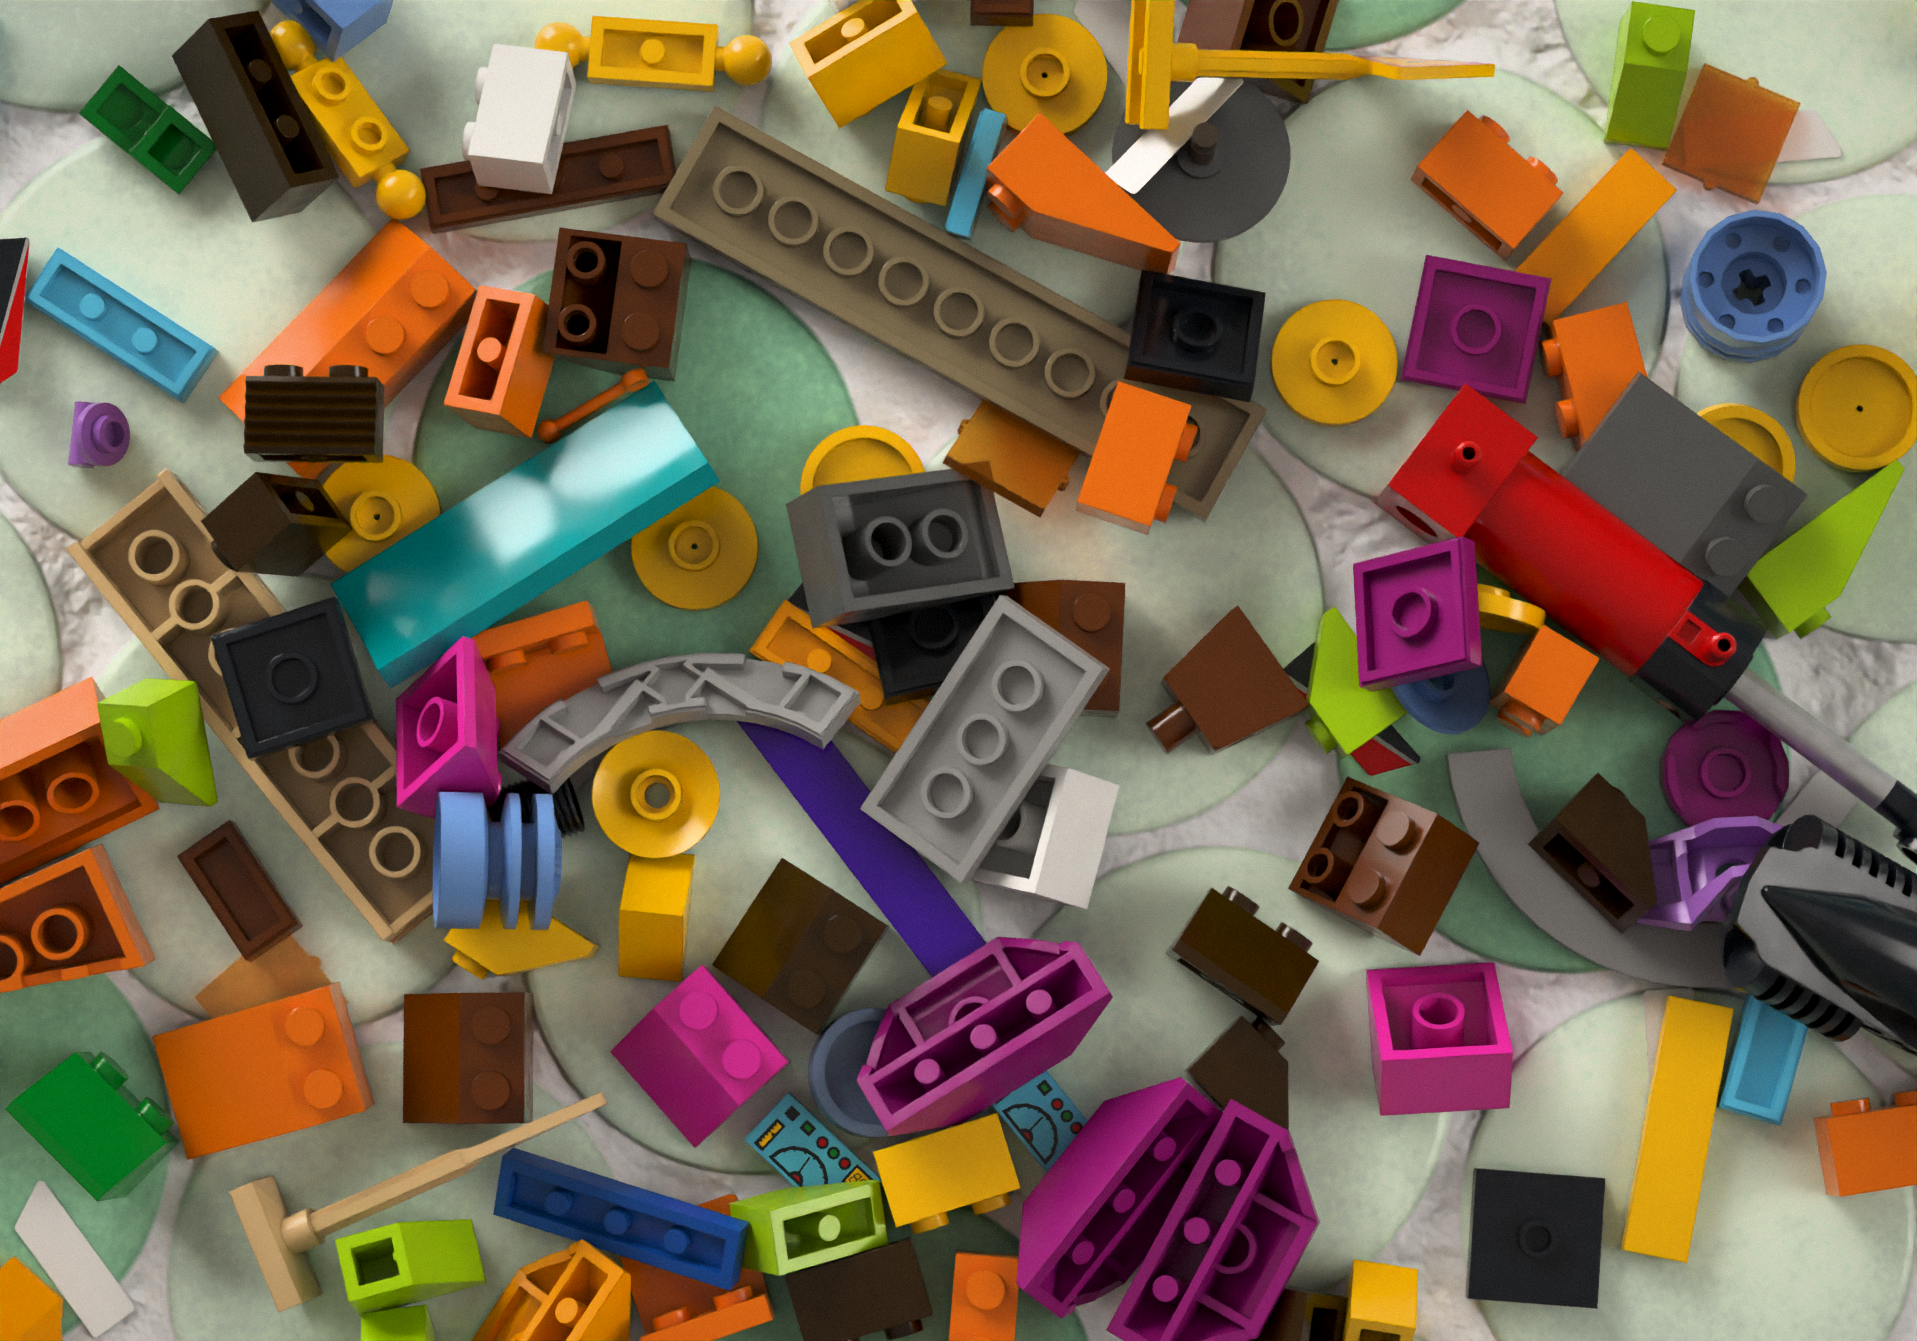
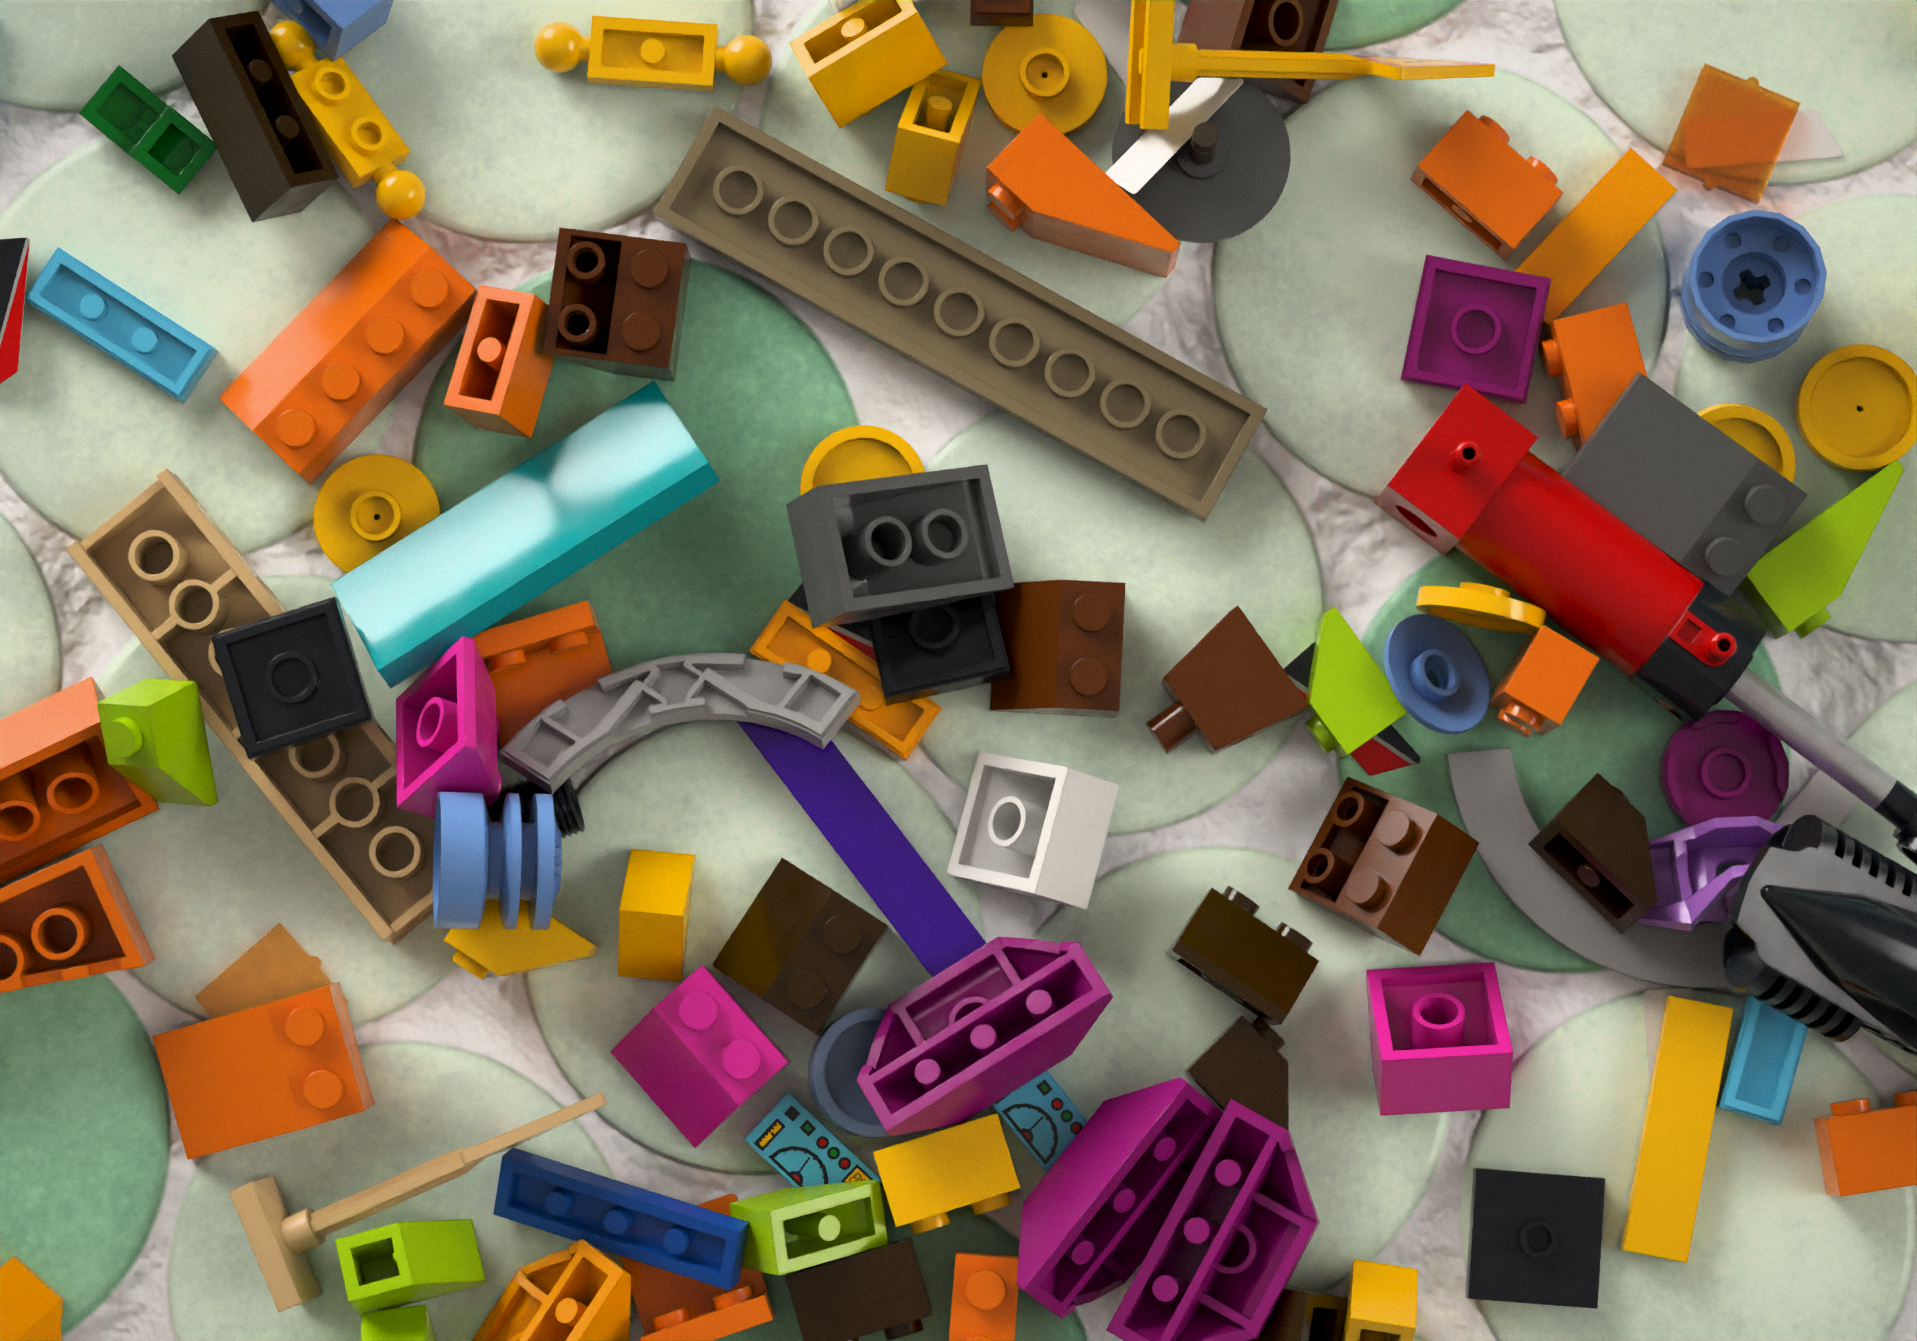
green slope [5,1052,180,1202] -> none
white sticker [15,1181,135,1338] -> none
medium lavender plate [68,401,130,468] -> none
reddish brown tile [177,820,303,963] -> none
dark brown brick [201,472,352,577] -> none
dark brown brick [243,364,385,463] -> none
reddish brown slope [403,992,533,1124] -> none
reddish brown tile [420,125,677,234] -> none
white brick [462,44,577,194] -> none
orange hinge [537,368,649,444] -> none
yellow dish [592,730,720,859] -> none
yellow piece [631,486,759,612] -> none
light grey plate [860,595,1110,883] -> none
clear orange piece [943,400,1080,518] -> none
medium azure tile [945,108,1008,241] -> none
orange brick [1075,381,1198,535] -> none
black plate [1124,270,1266,402] -> none
yellow piece [1270,299,1398,427] -> none
magenta tile [1353,536,1482,692] -> none
lime slope [1604,1,1695,151] -> none

